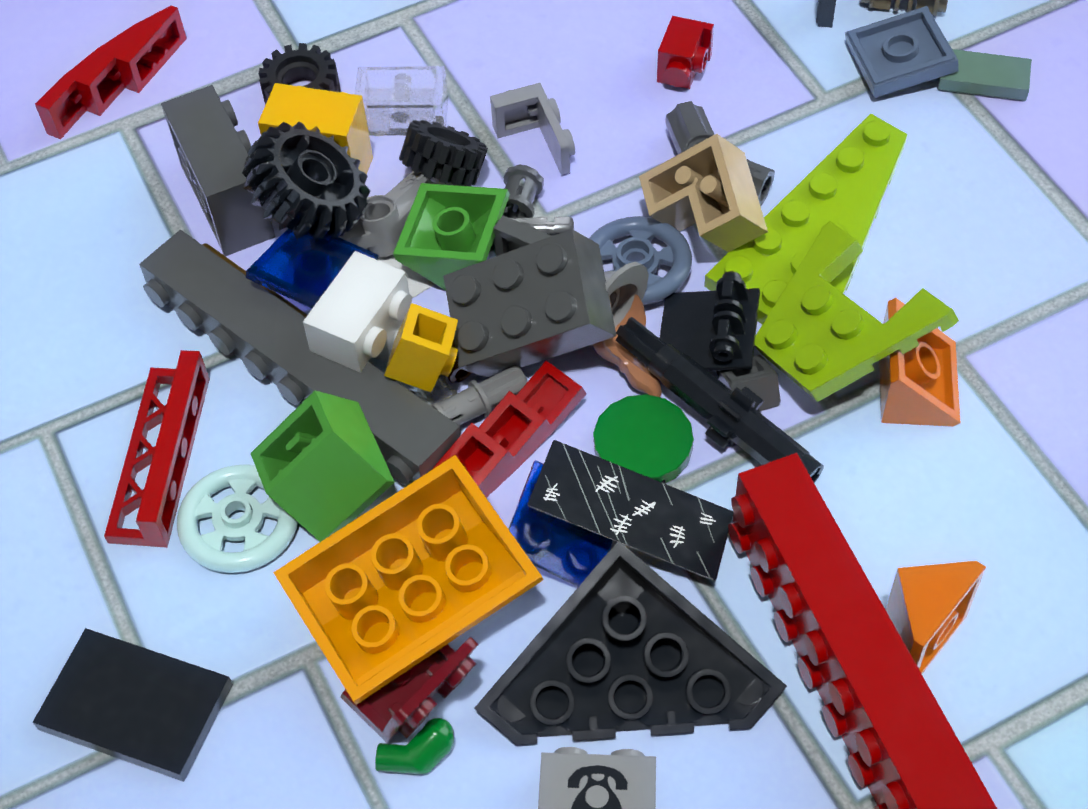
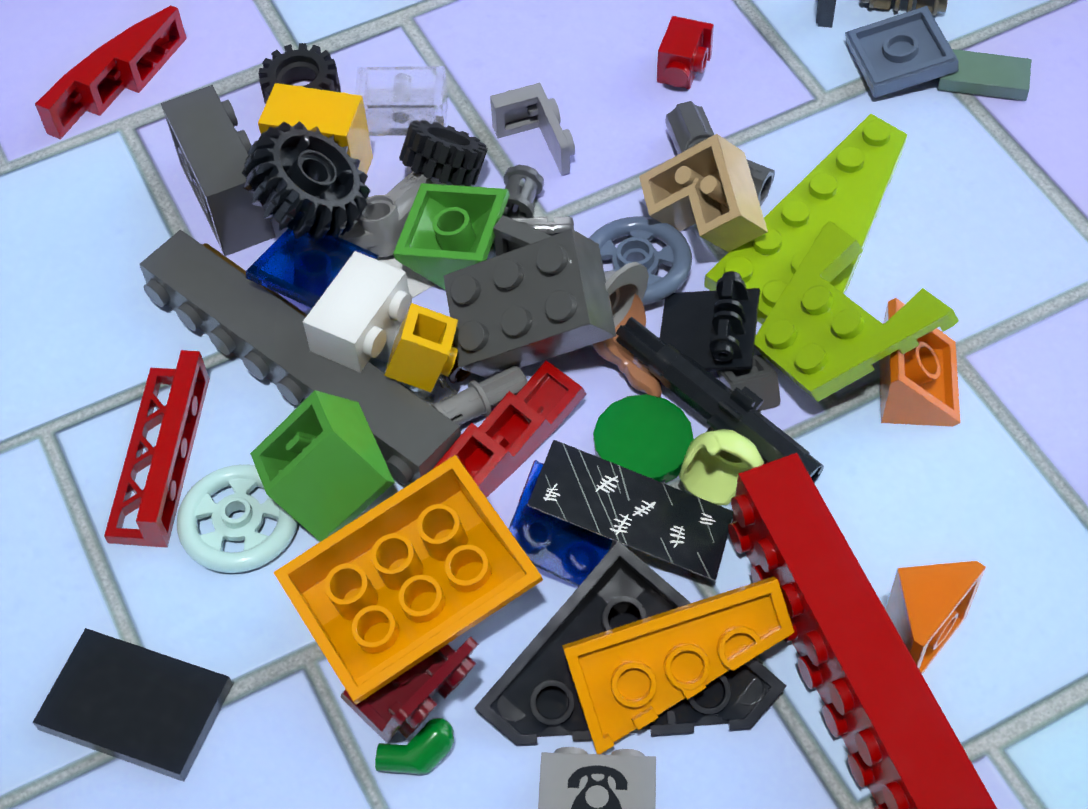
none -> light orange wing [562,576,794,754]
none -> yellowish green hair [679,429,764,505]

